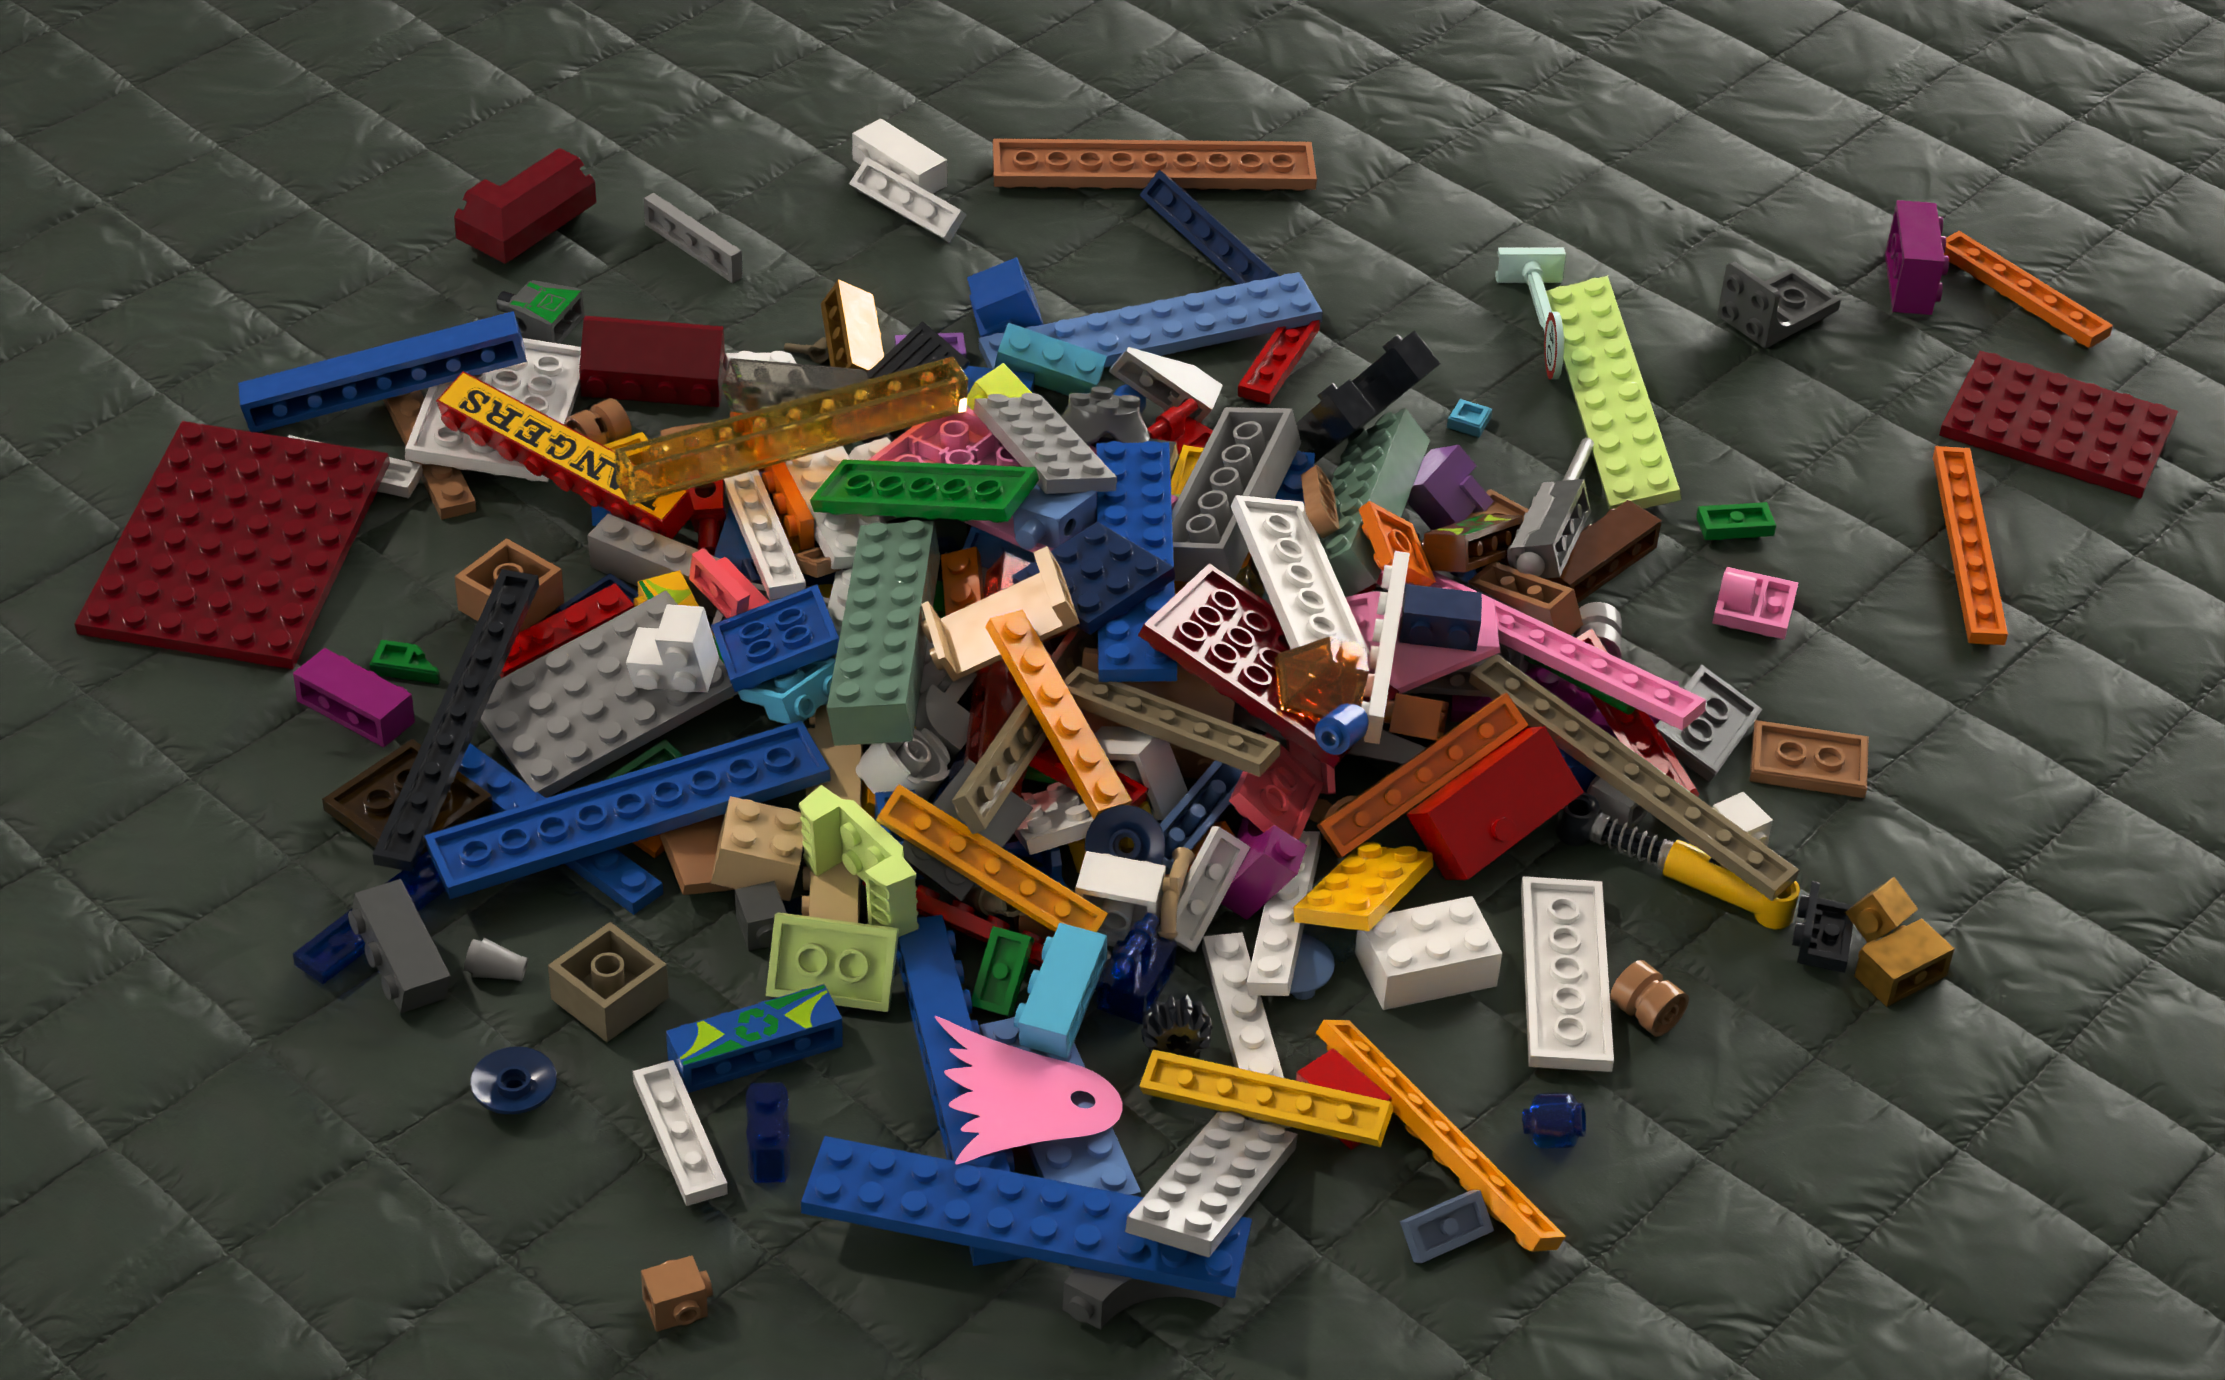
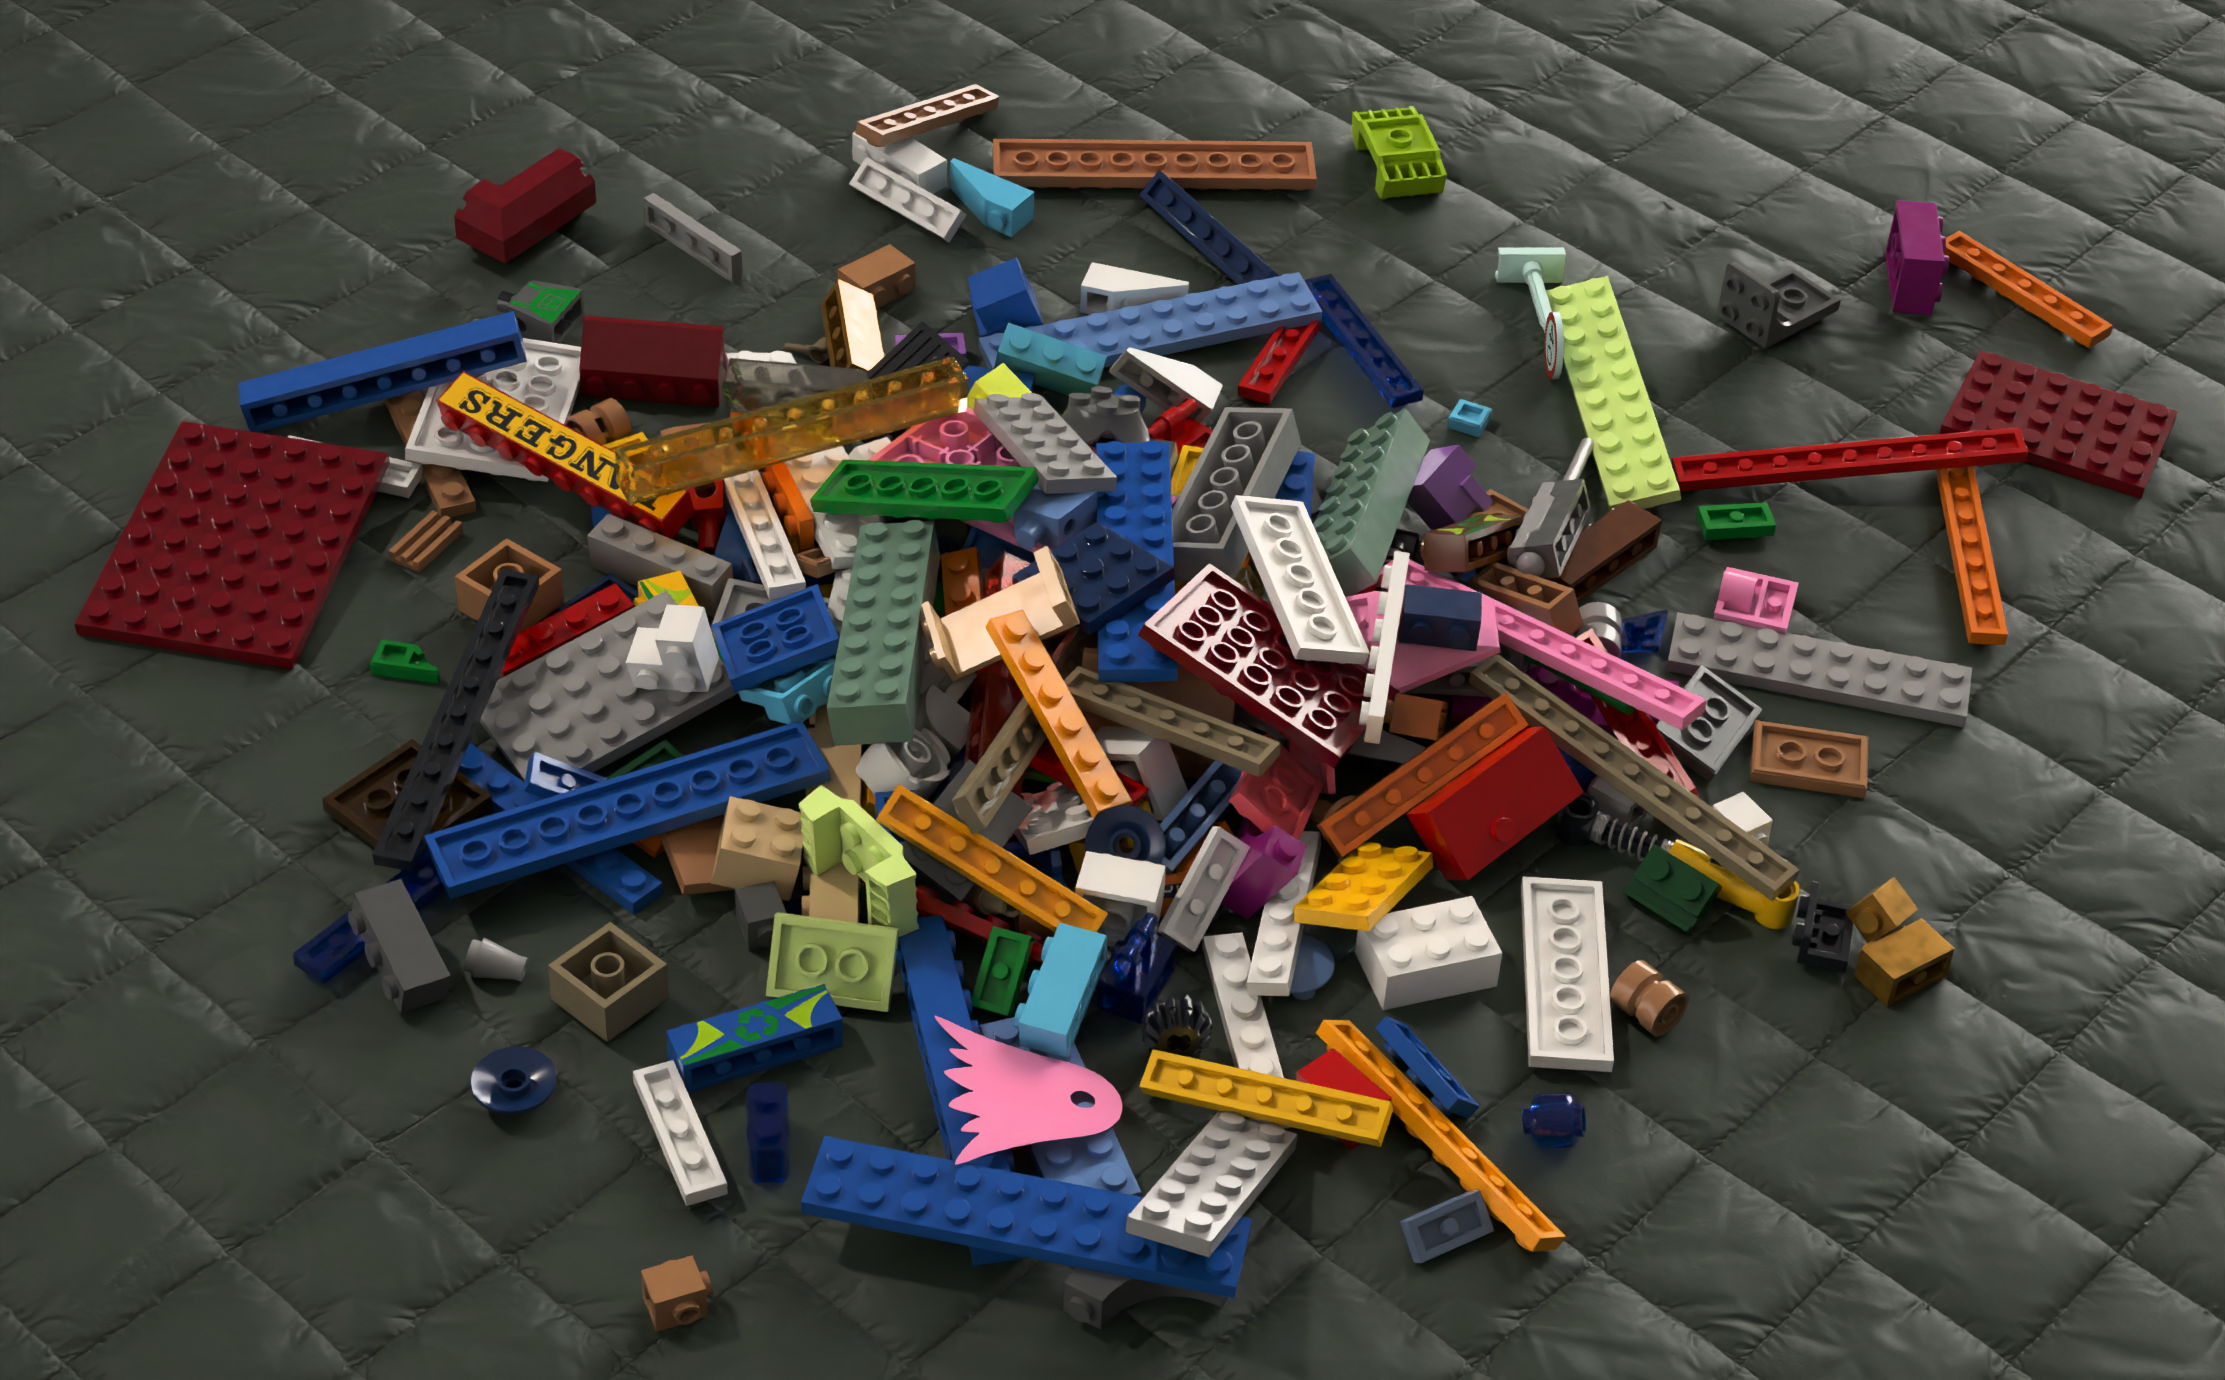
magenta brick [293,648,415,748] -> none
coral panel [689,548,770,619] -> none
tan piece [1158,847,1195,940] -> none
clear orange slope [1275,636,1369,721] -> none
black wedge [1296,330,1441,464] -> none
medium nougat beam [1301,464,1340,539] -> none
blue brick [1315,704,1369,755] -> none
orange plate [1358,501,1436,587] -> none
none -> medium nougat tile [388,510,463,573]
none -> blue plate [524,752,607,799]
none -> medium nougat brick [838,244,916,309]
none -> medium nougat plate [855,84,1000,147]
none -> medium azure slope [950,158,1034,237]
none -> white slope [1080,262,1189,314]
none -> clear blue plate [1304,274,1424,408]
none -> lime plate [1352,106,1447,199]
none -> blue plate [1375,1016,1480,1119]
none -> clear blue piece [1621,610,1668,652]
none -> dark green plate [1622,844,1723,935]
none -> light grey plate [1666,612,1972,727]
none -> red plate [1672,427,2028,492]

